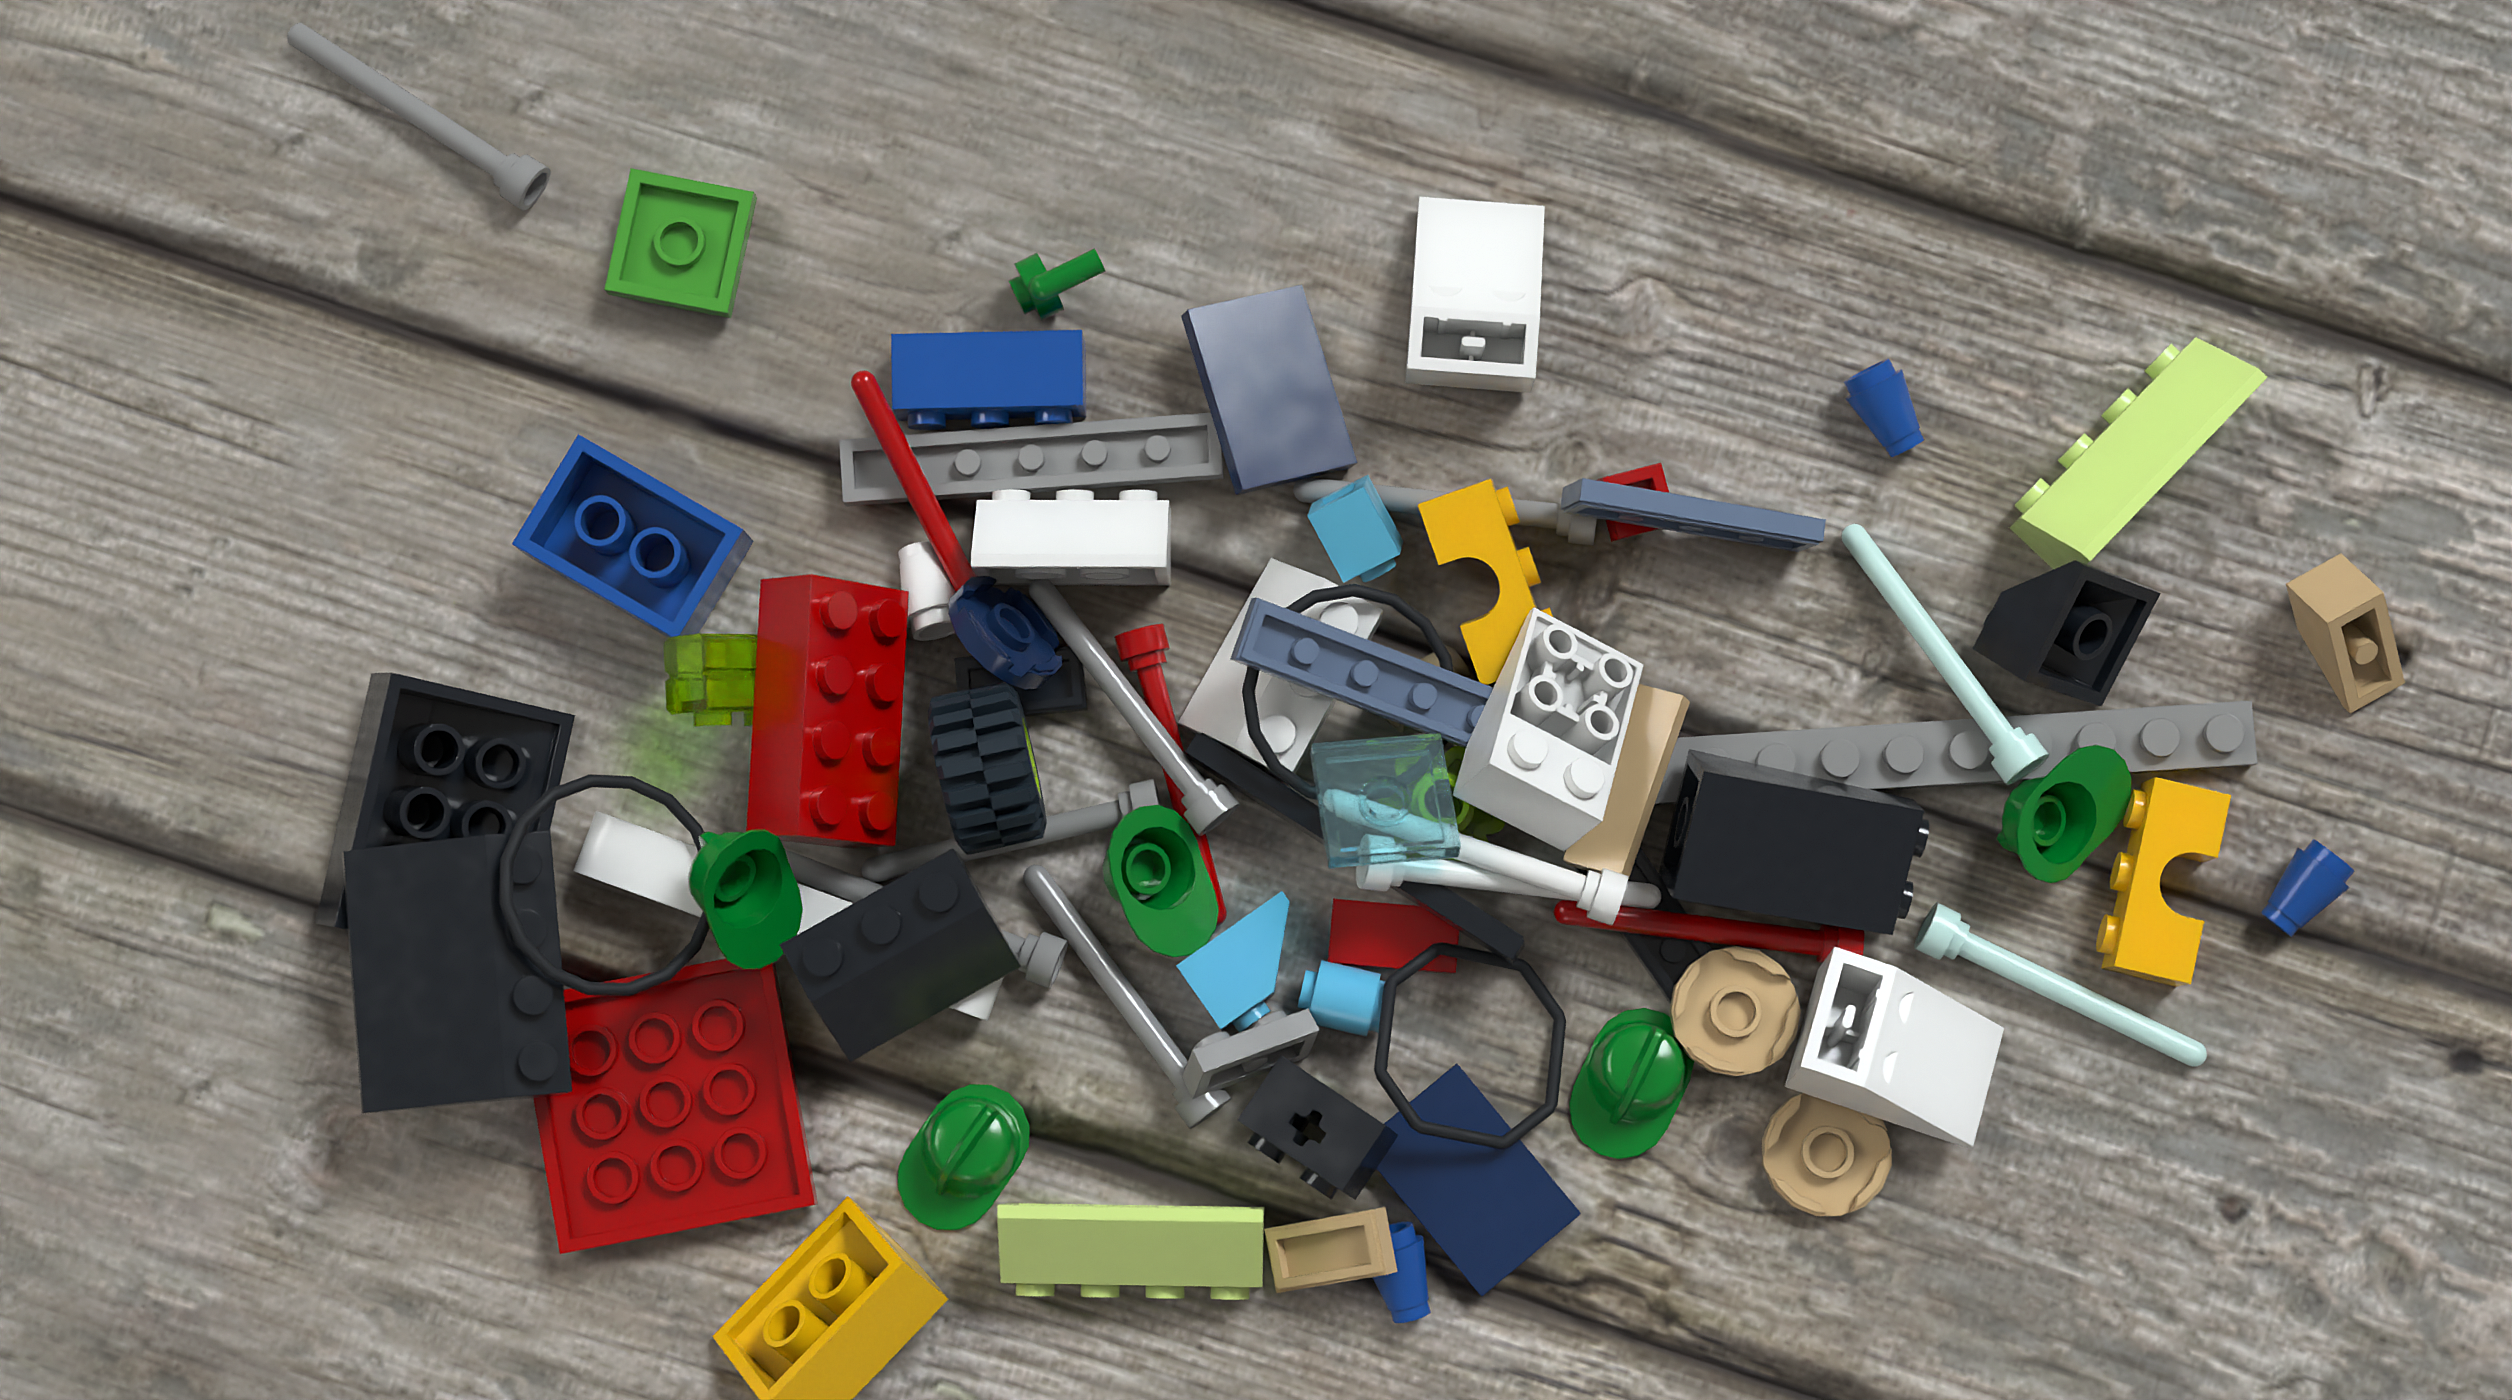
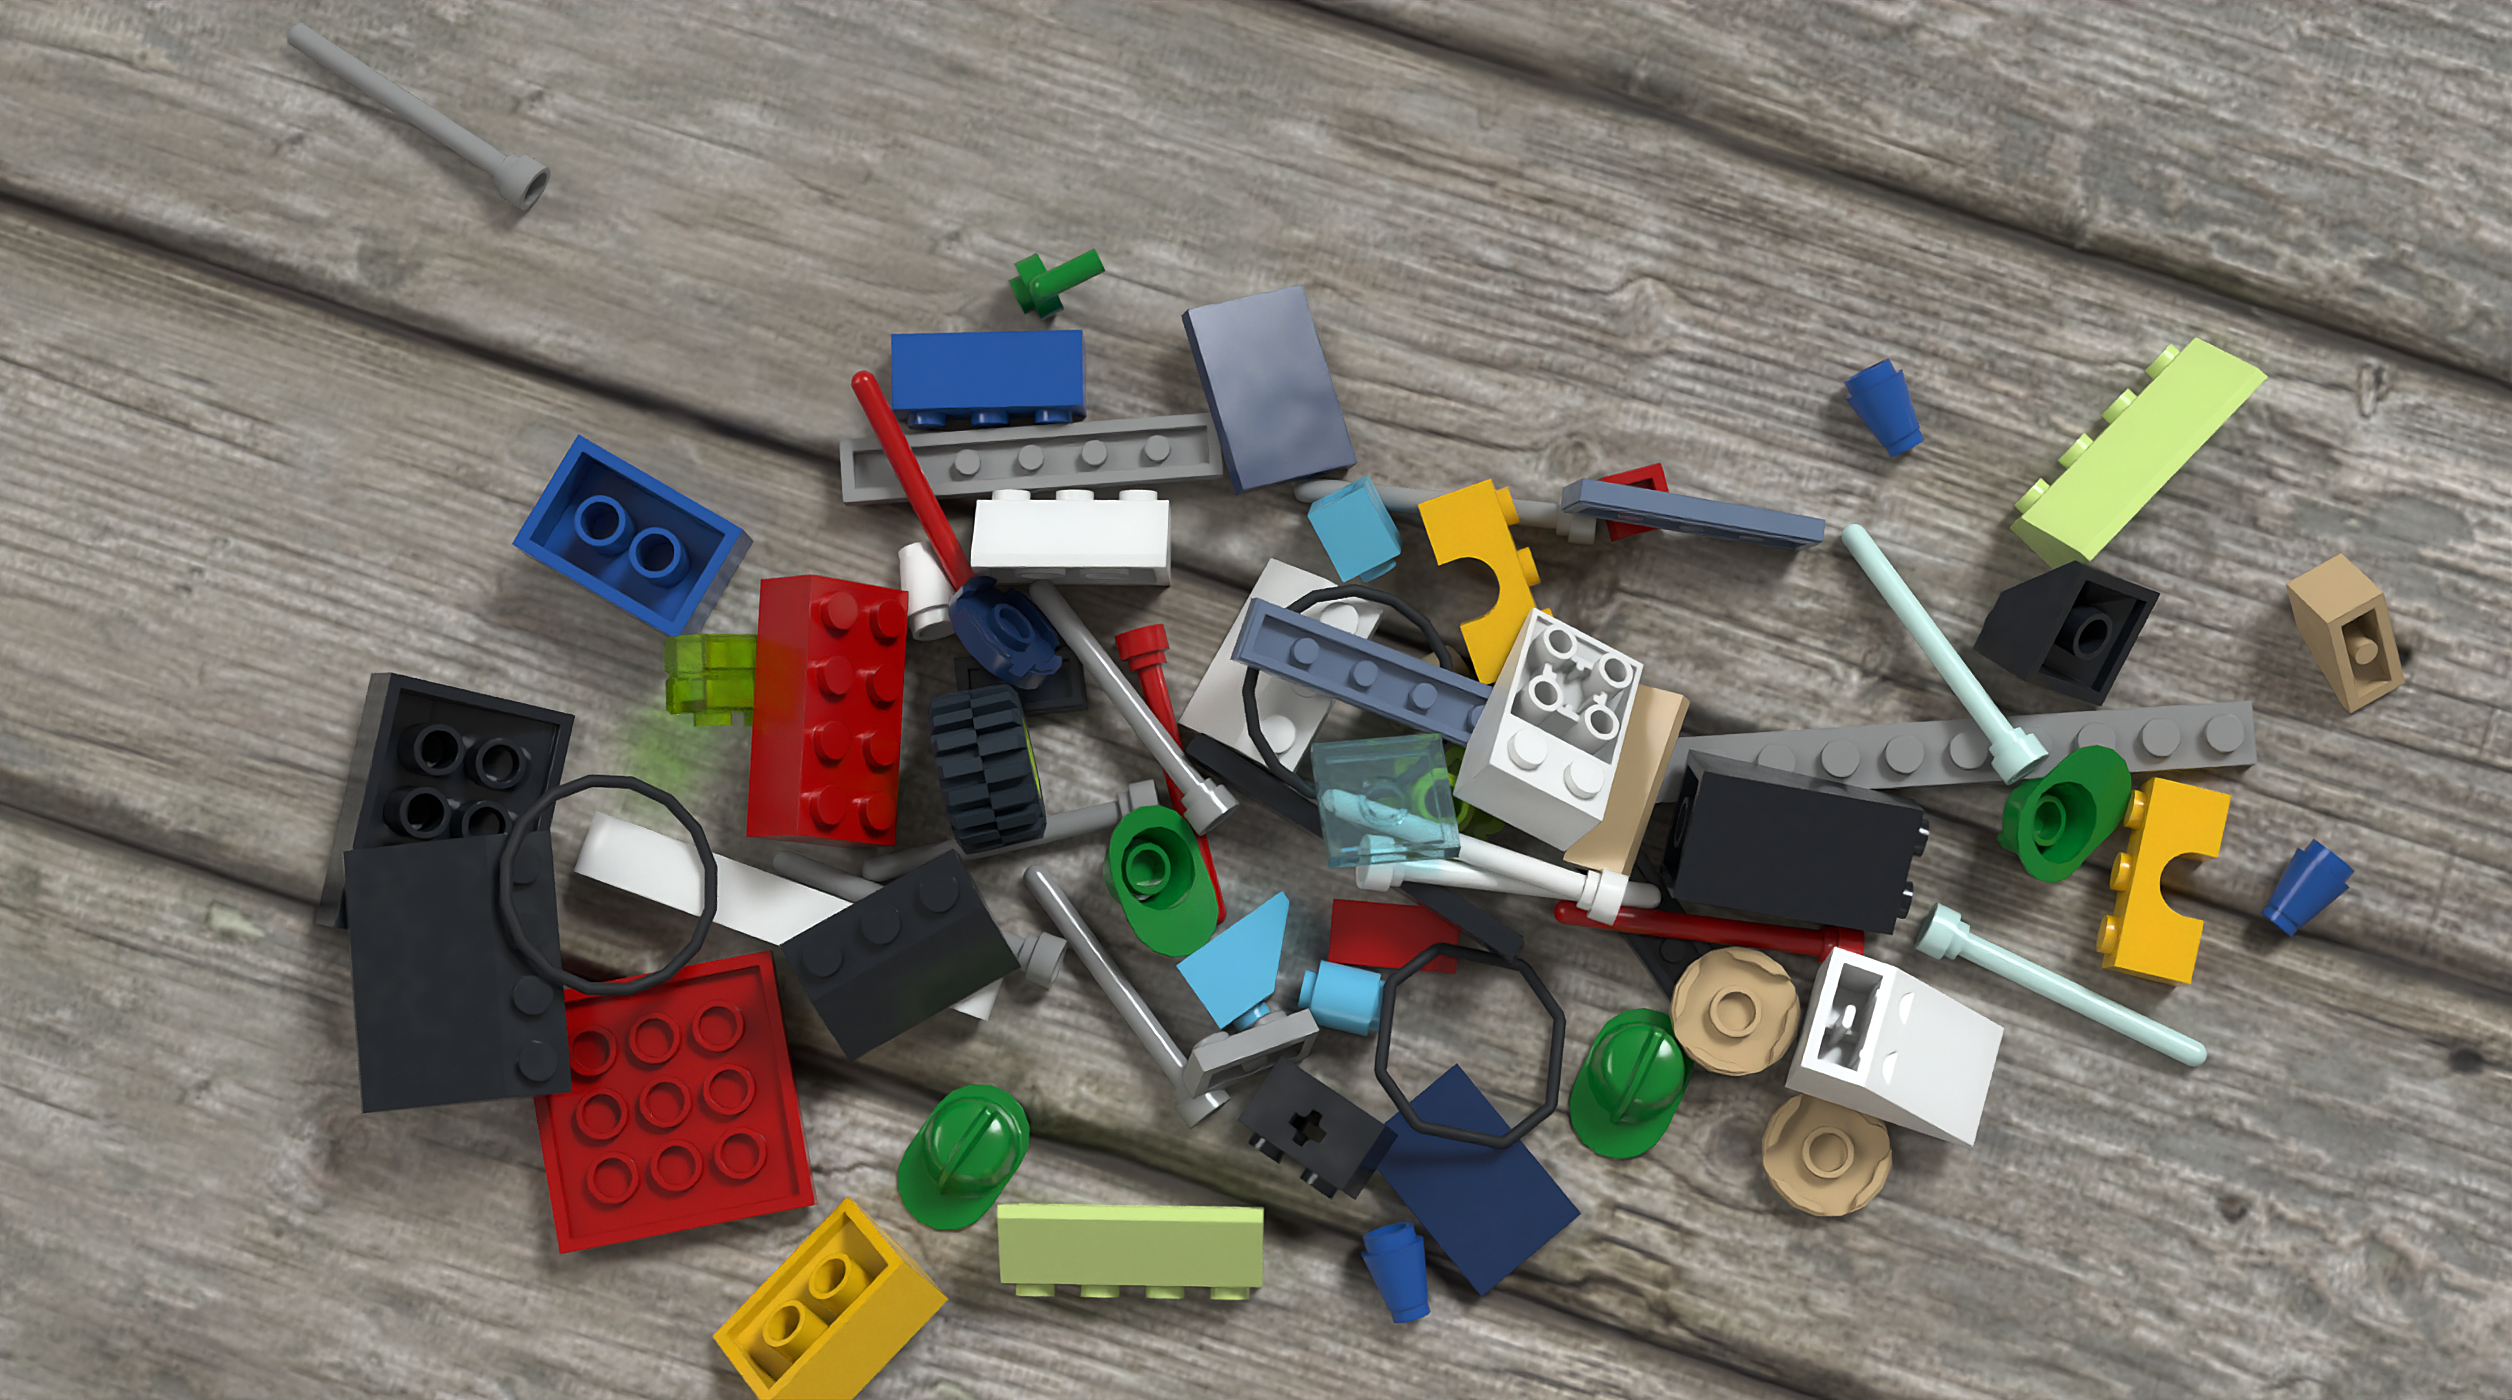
bright green plate [604,168,757,318] -> none
green piece [688,829,803,969] -> none
tan tile [1264,1207,1398,1293] -> none
white slope [1405,197,1545,393] -> none

